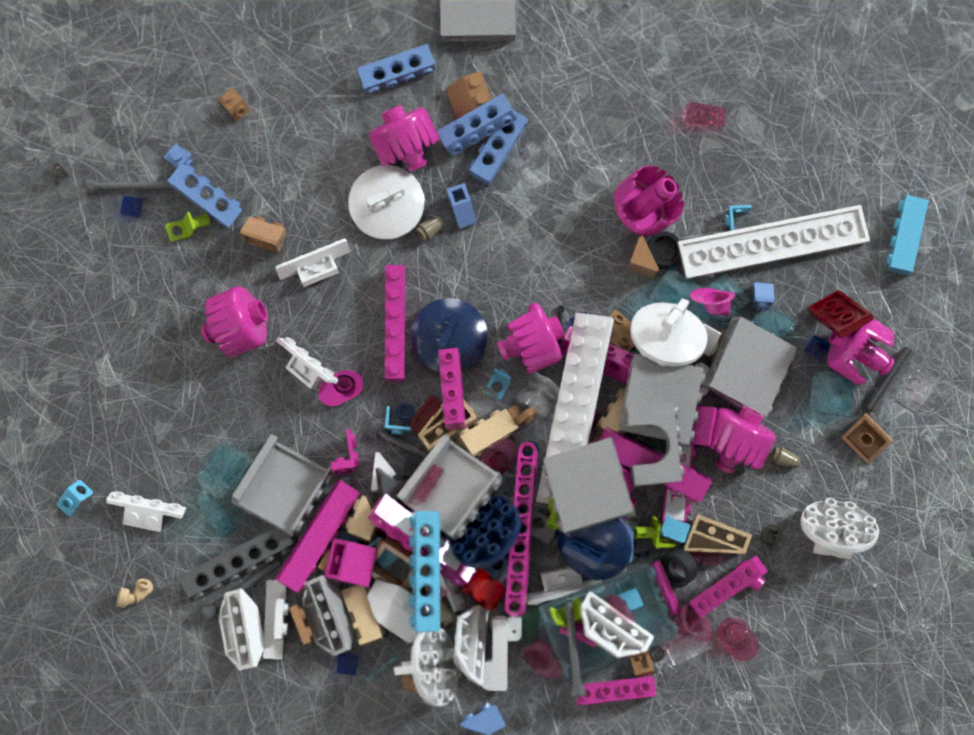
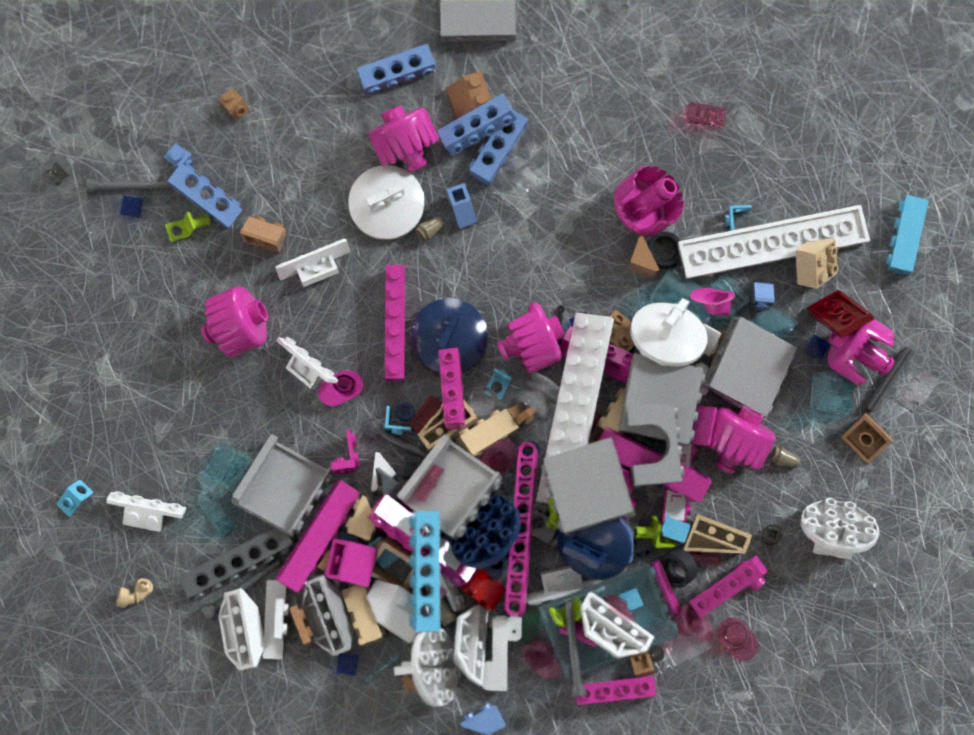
none -> tan slope [796,238,838,289]

